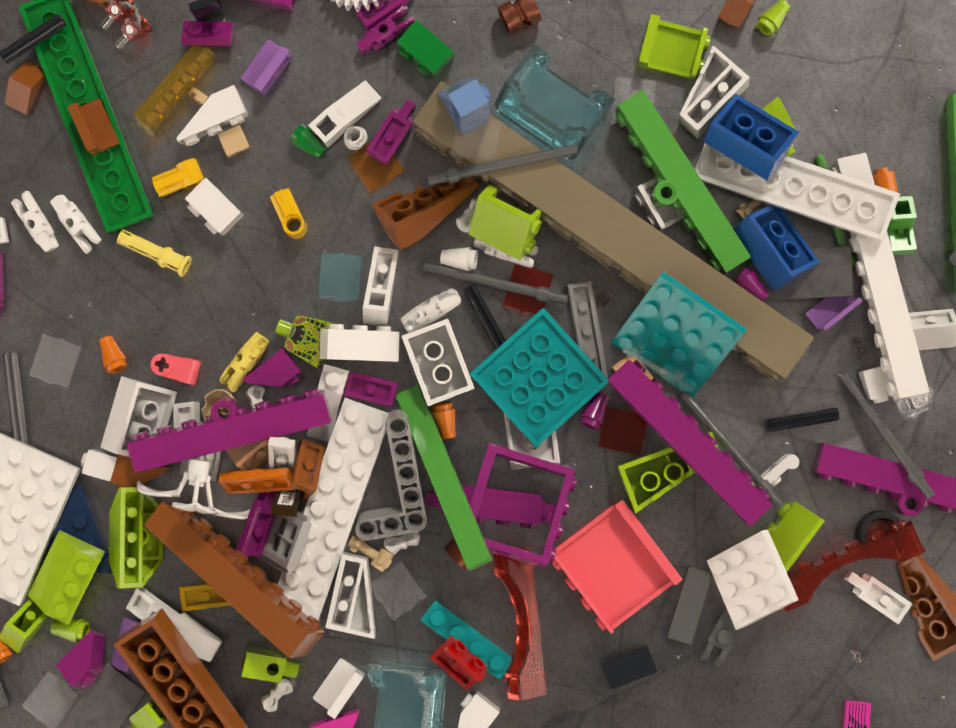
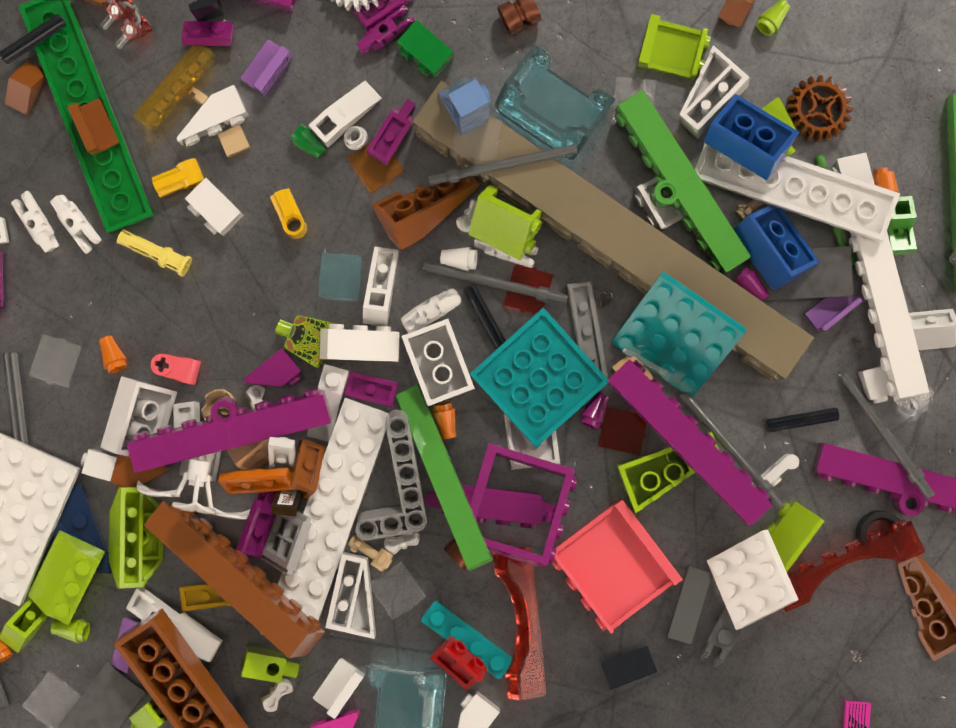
magenta slope [55,630,106,690] -> none
light yellow hinge [219,332,270,393] -> none
white hinge [844,570,912,624] -> none
none -> dark orange gear [786,75,853,142]

